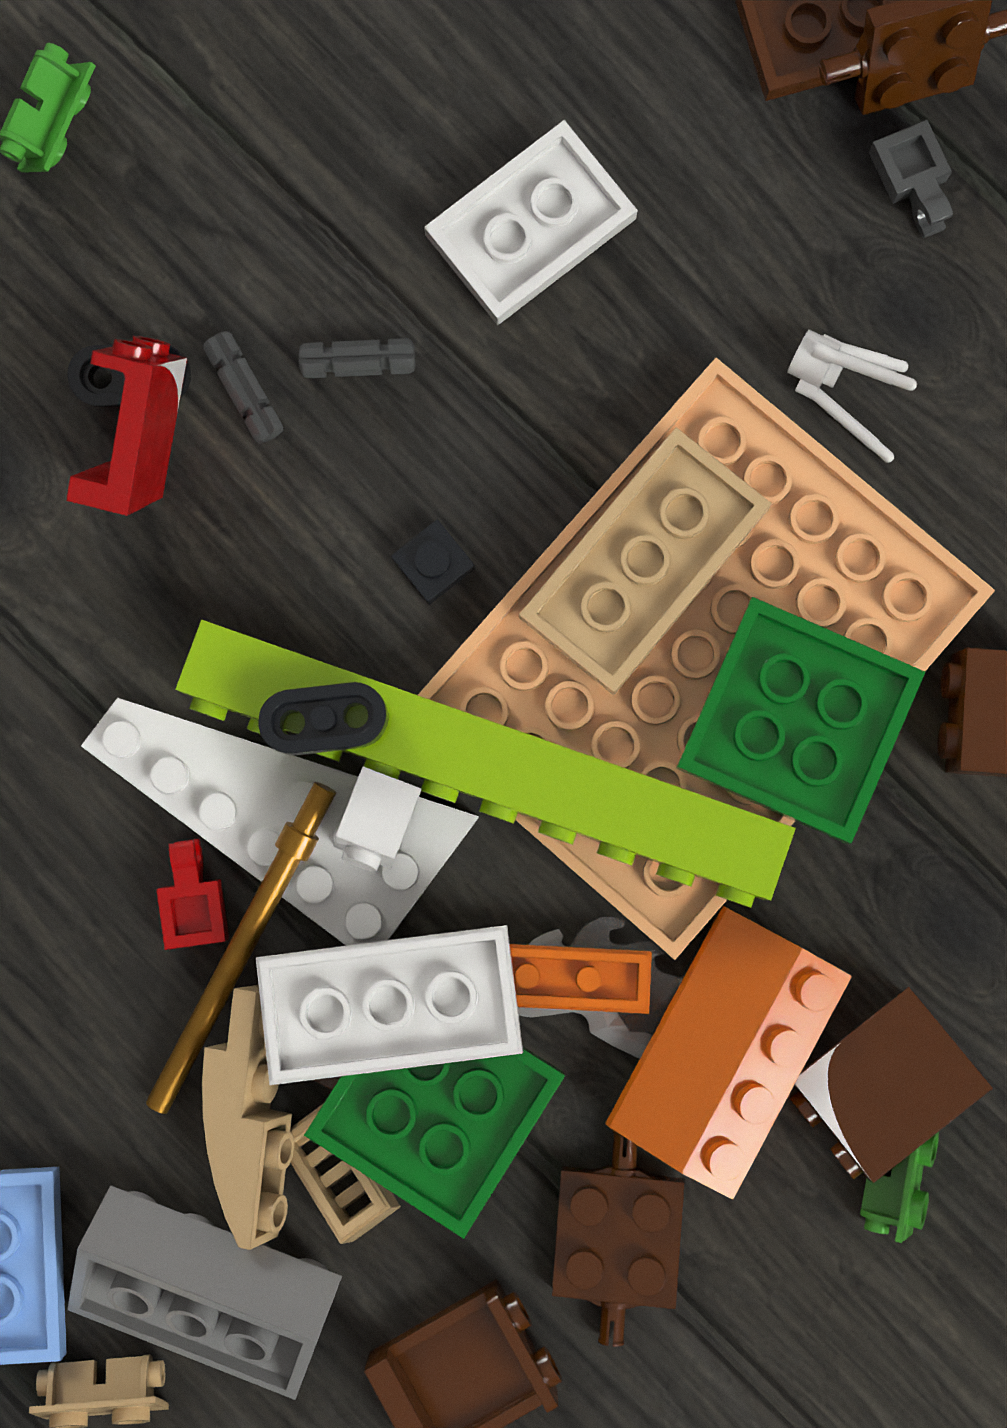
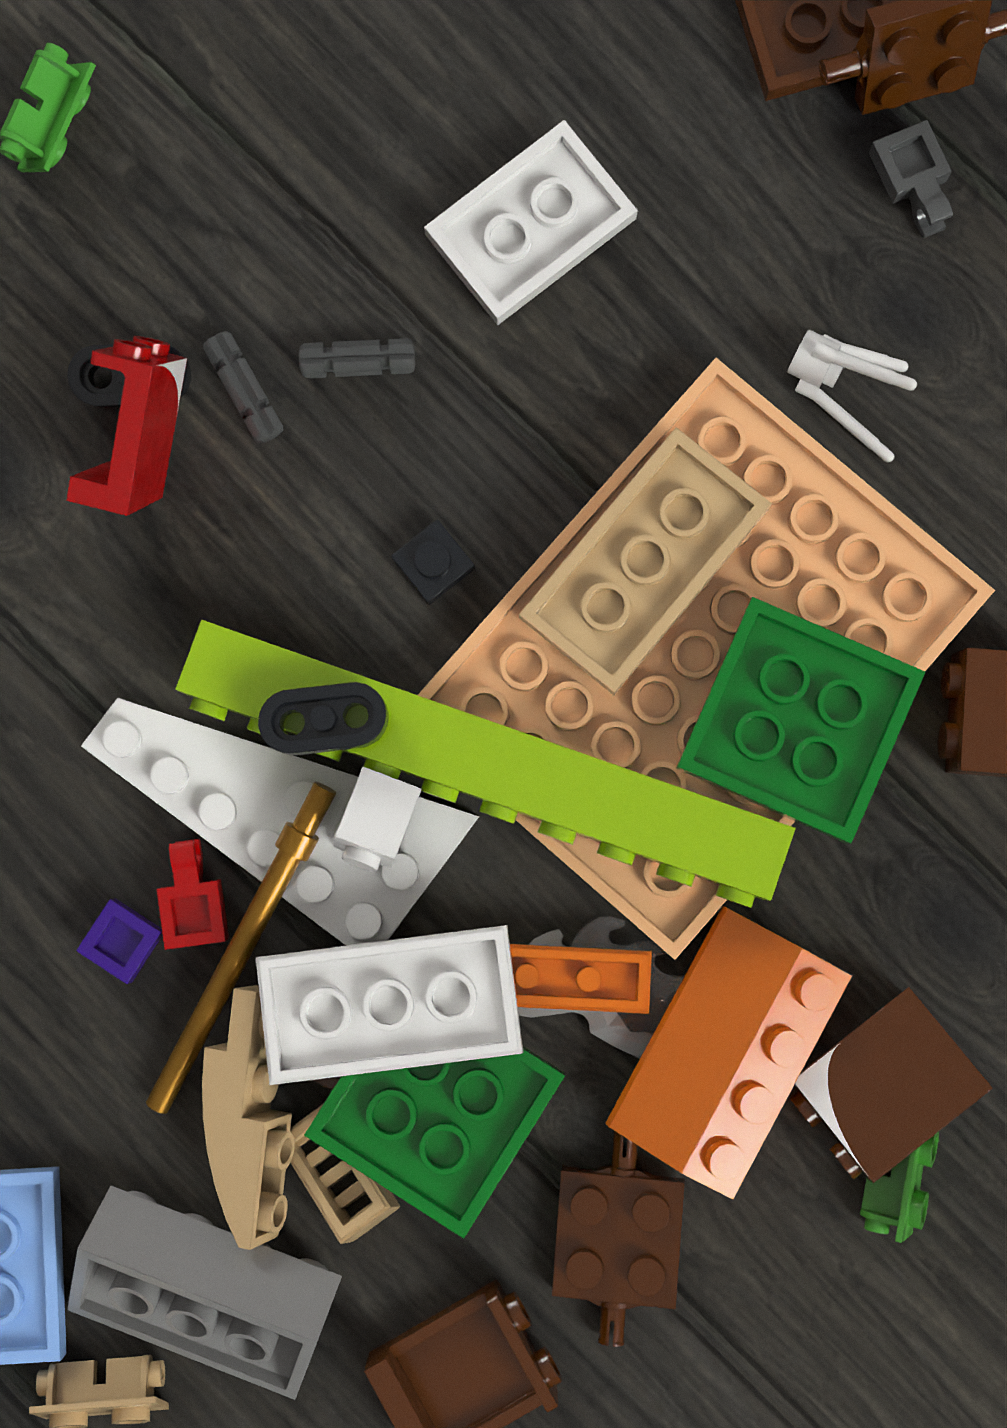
none -> dark purple plate [76,898,163,984]

